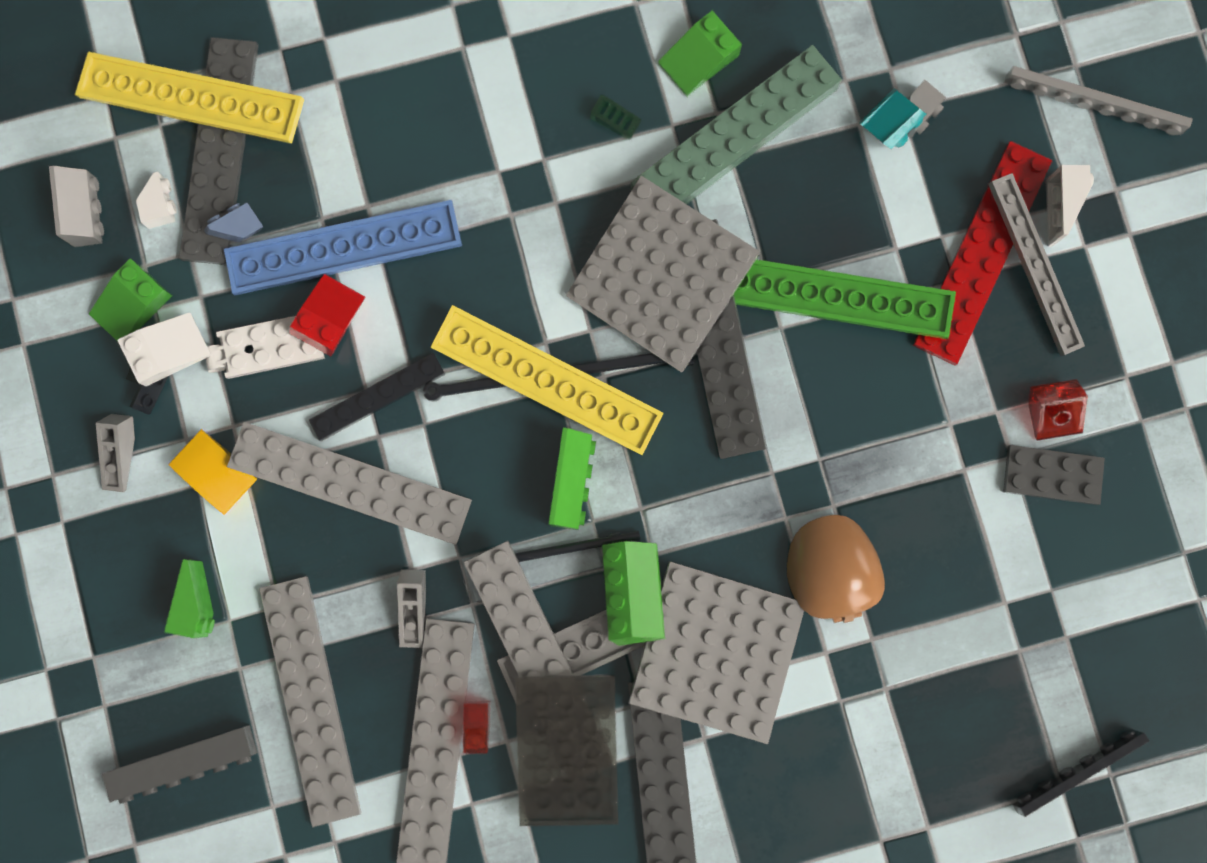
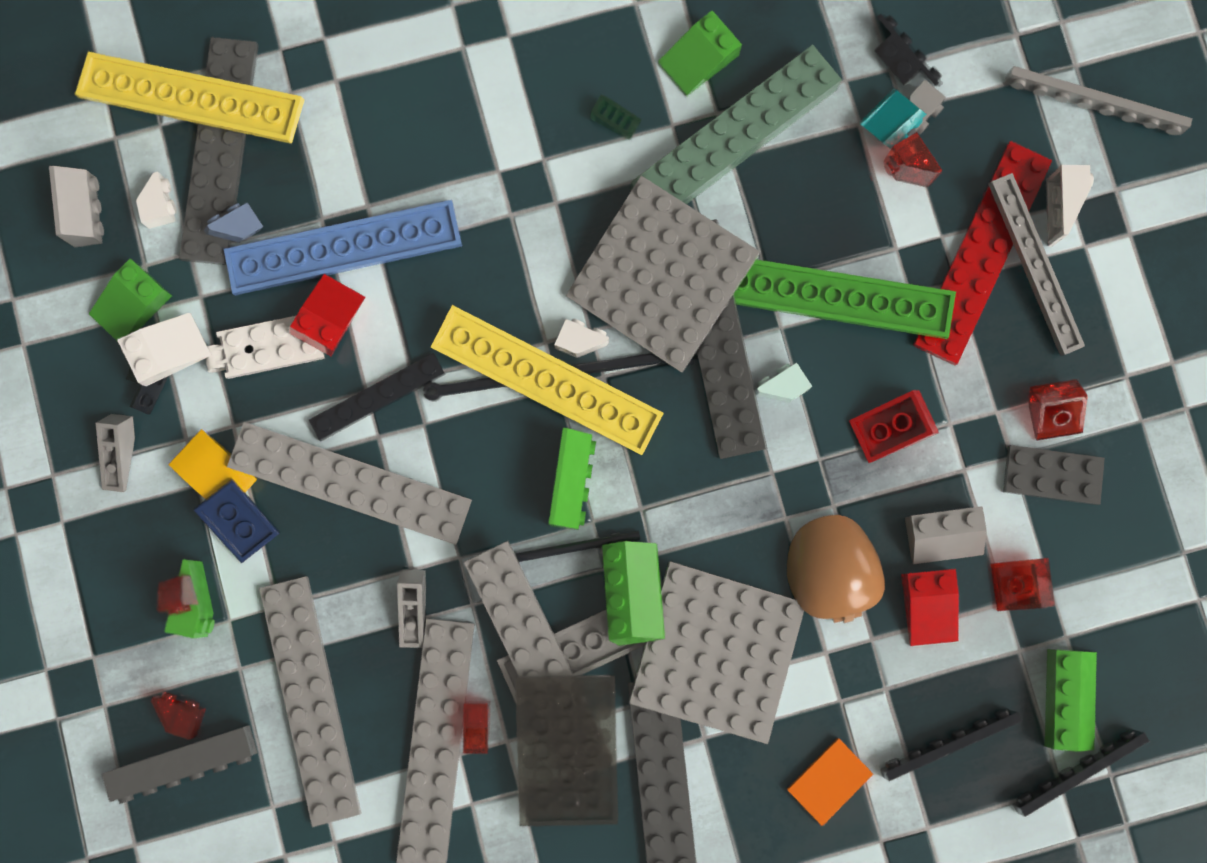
none -> clear red slope [151,692,206,739]
none -> clear red slope [157,575,198,616]
none -> dark blue tile [194,478,280,564]
none -> white slope [554,319,609,358]
none -> light aqua slope [755,363,812,402]
none -> orange tile [787,738,873,826]
none -> red slope [849,390,939,463]
none -> black bracket [874,14,943,87]
none -> black plate [880,708,1022,781]
none -> clear red slope [883,132,943,188]
none -> red slope [901,569,959,646]
none -> light grey slope [905,506,987,564]
none -> clear red slope [991,558,1055,611]
none -> bright green slope [1045,649,1097,751]

